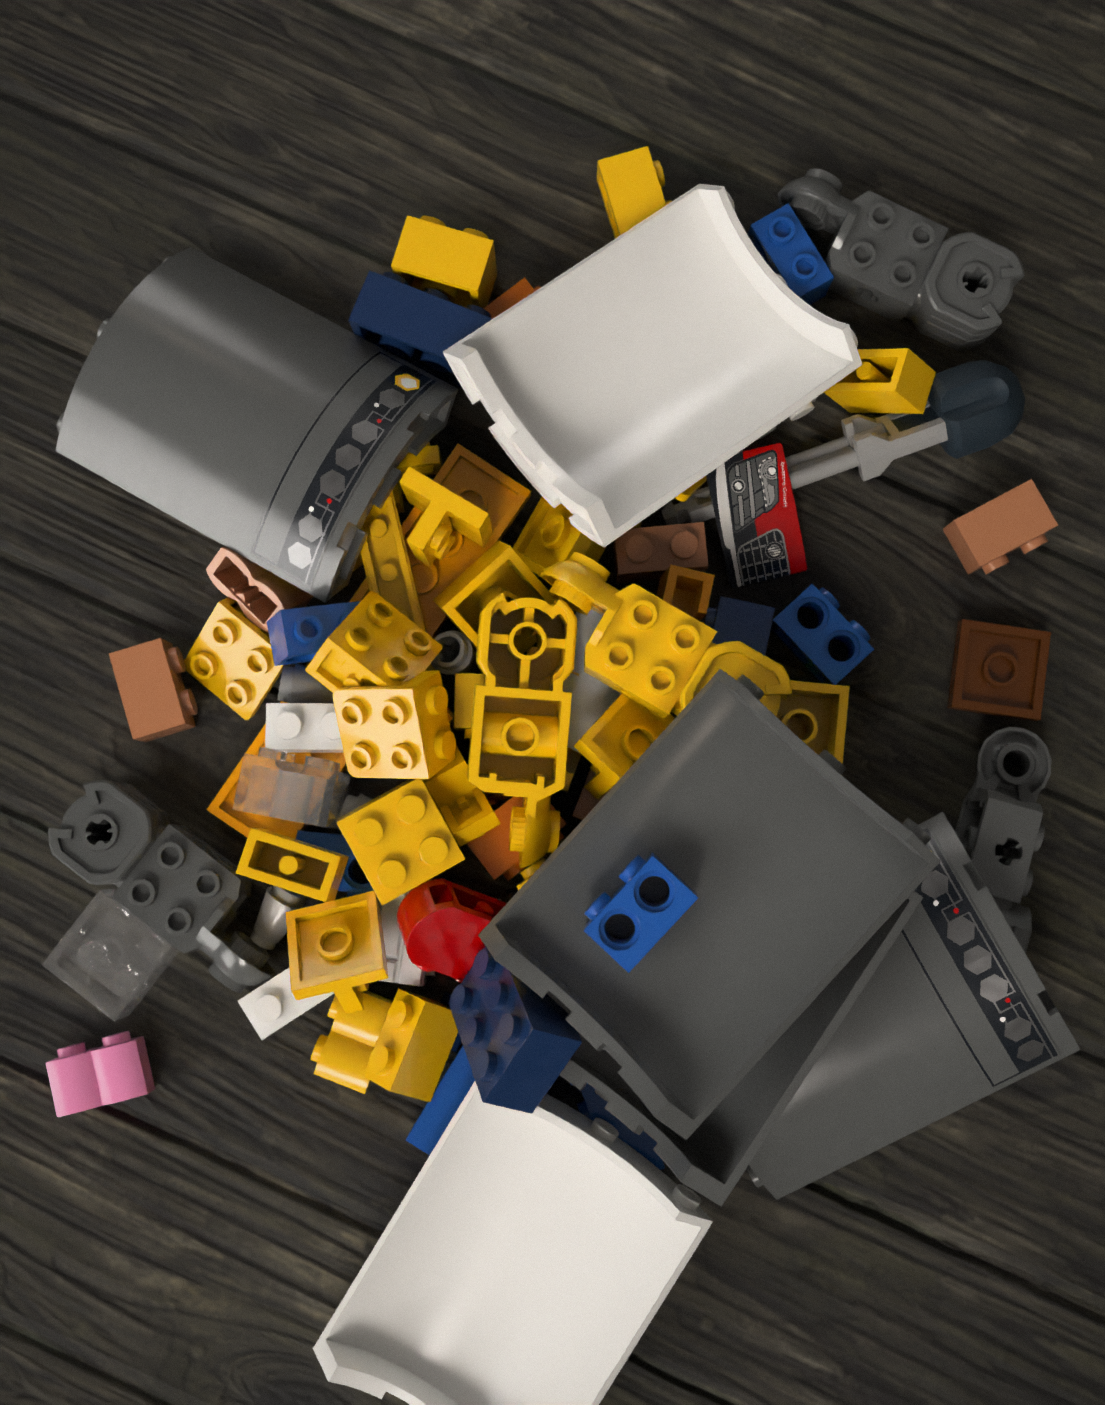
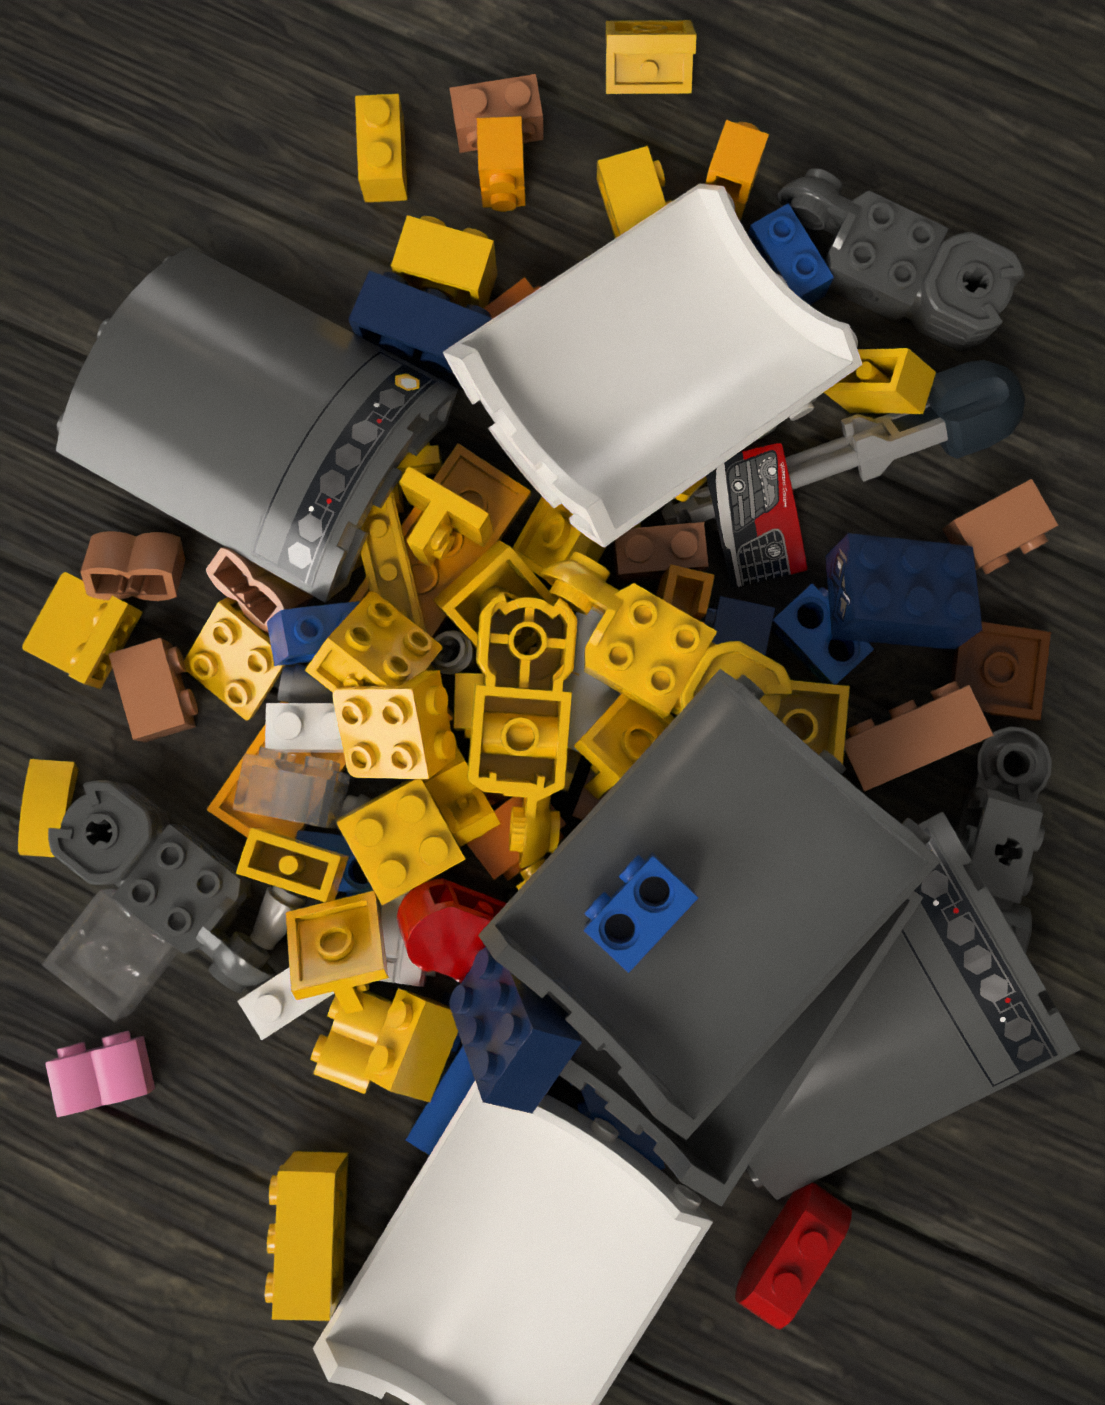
none -> yellow slope [18,759,79,857]
none -> yellow bracket [22,572,143,690]
none -> nougat brick [81,531,185,601]
none -> yellow brick [265,1151,348,1321]
none -> yellow brick [355,94,408,203]
none -> nougat brick [449,74,543,153]
none -> light orange piece [476,116,526,212]
none -> yellow bracket [606,20,696,94]
none -> light orange piece [705,120,769,220]
none -> red brick [735,1182,852,1329]
none -> dark blue brick [825,533,982,649]
none -> nougat brick [844,681,993,792]

